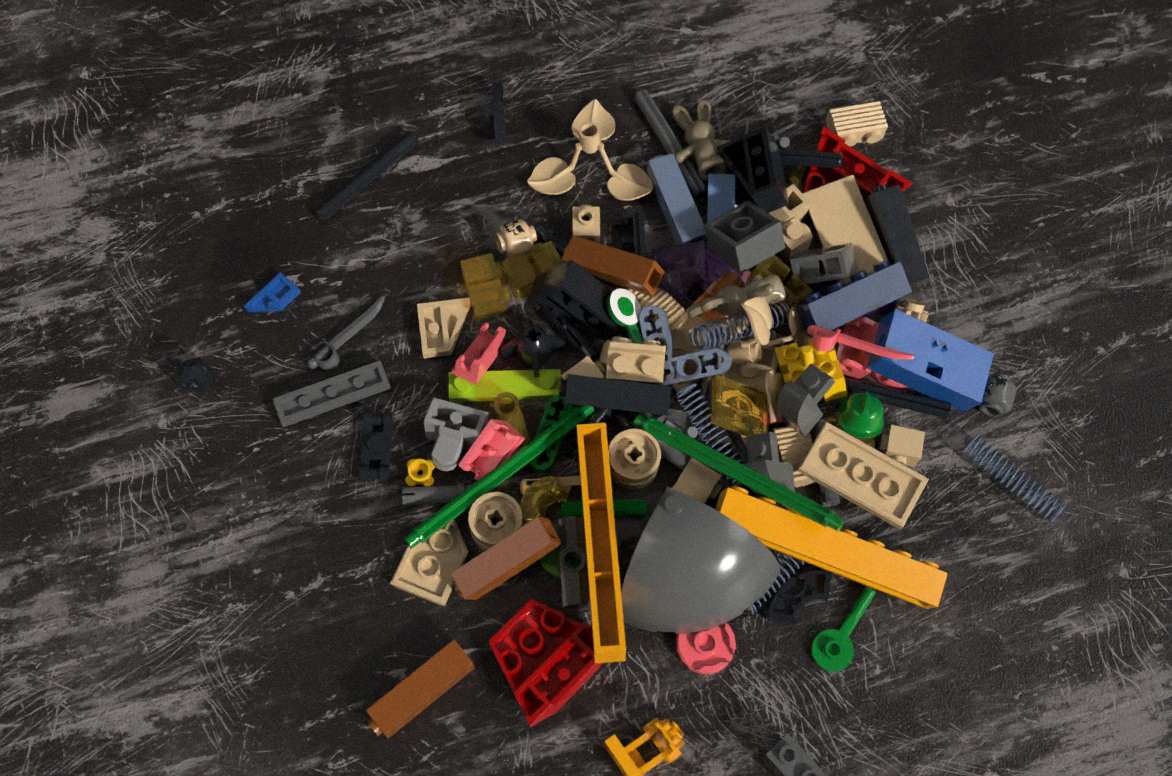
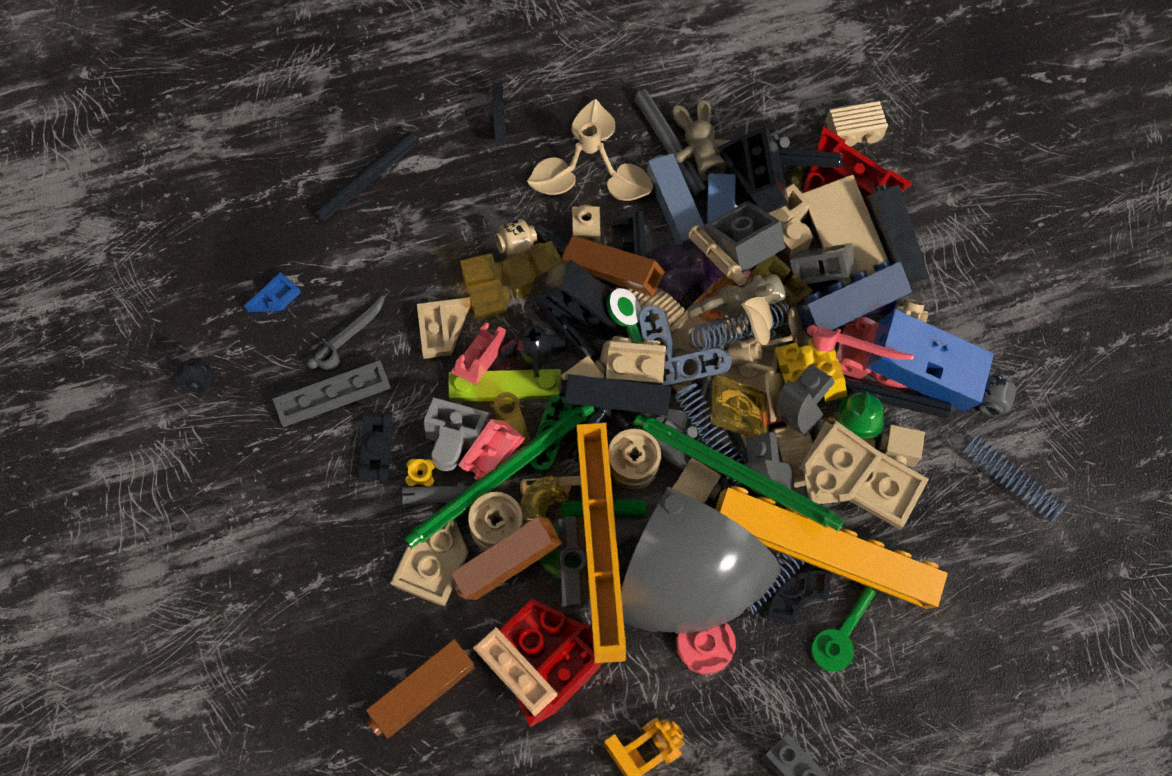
none -> light nougat tile [473,627,557,717]
none -> tan piece [688,225,747,286]
none -> tan tile [802,421,884,504]

